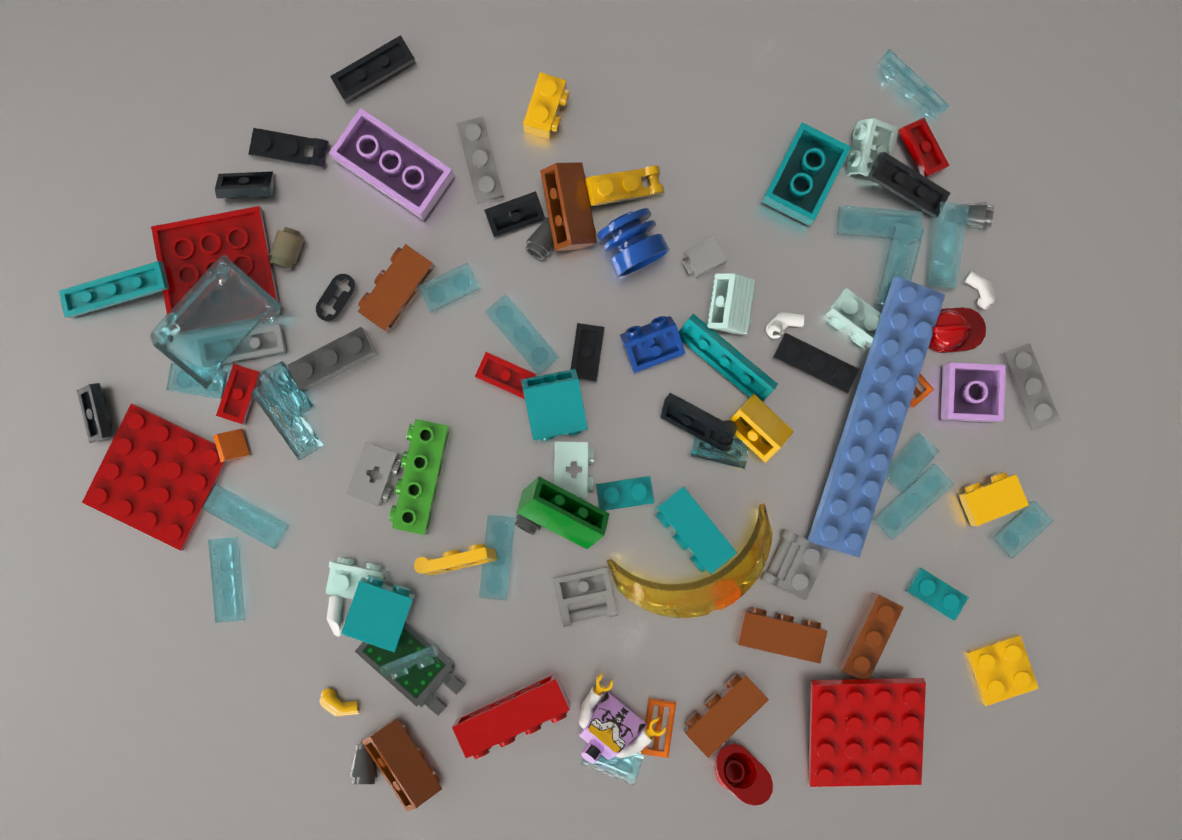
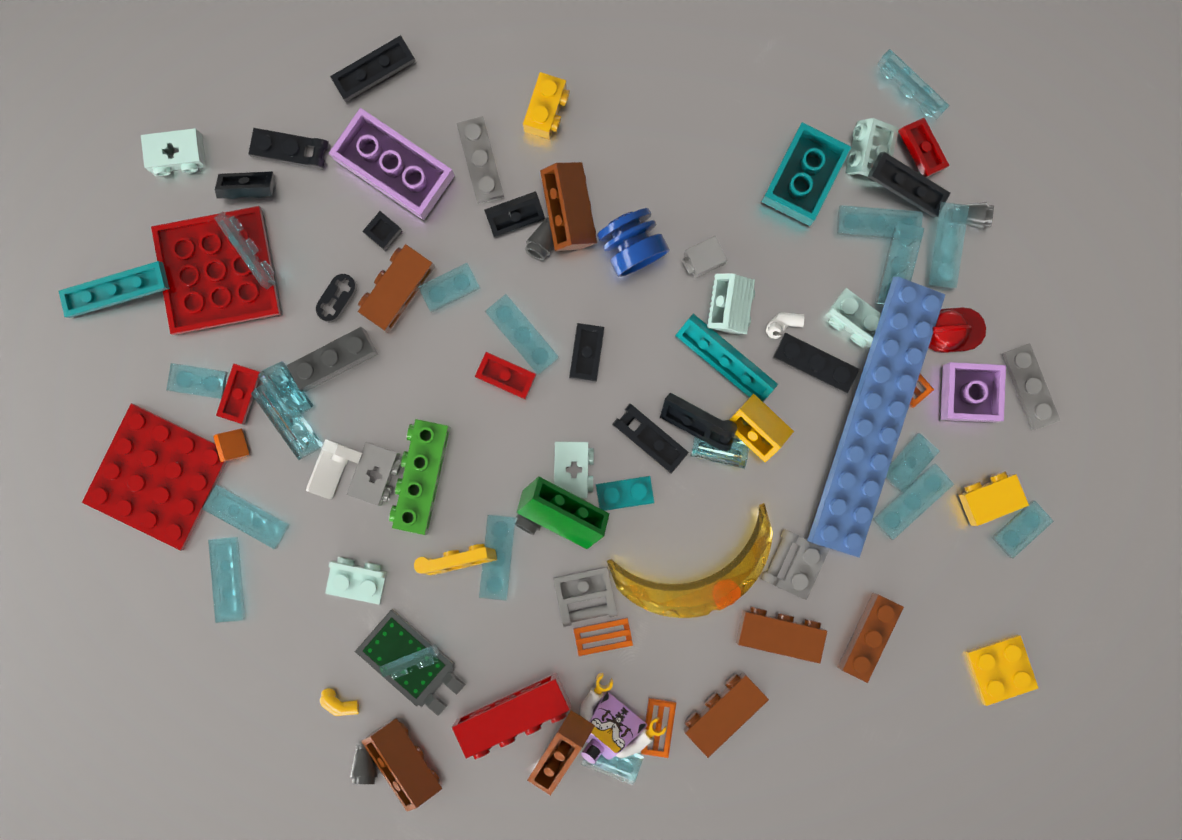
black plate [77,383,112,443] -> none
clear light blue windscreen [150,255,282,389] -> none
light grey plate [198,324,286,368] -> none
dark tan brick [269,227,304,270] -> none
white arm [327,596,345,637] -> none
teal brick [341,575,415,652] -> none
teal brick [521,369,588,441] -> none
yellow plate [585,165,665,206] -> none
blue bracket [620,316,686,373] -> none
teal brick [655,486,737,574] -> none
red piece [715,744,773,806] -> none
red plate [809,678,926,787] -> none
teal plate [906,568,969,621] -> none
white arm [964,270,997,310] -> none
none -> light aqua brick [141,128,206,176]
none -> clear light blue plate [214,212,276,289]
none -> white bracket [306,439,362,499]
none -> black plate [362,211,402,251]
none -> dark orange brick [527,710,595,796]
none -> orange tile [573,617,633,656]
none -> black plate [612,403,689,474]

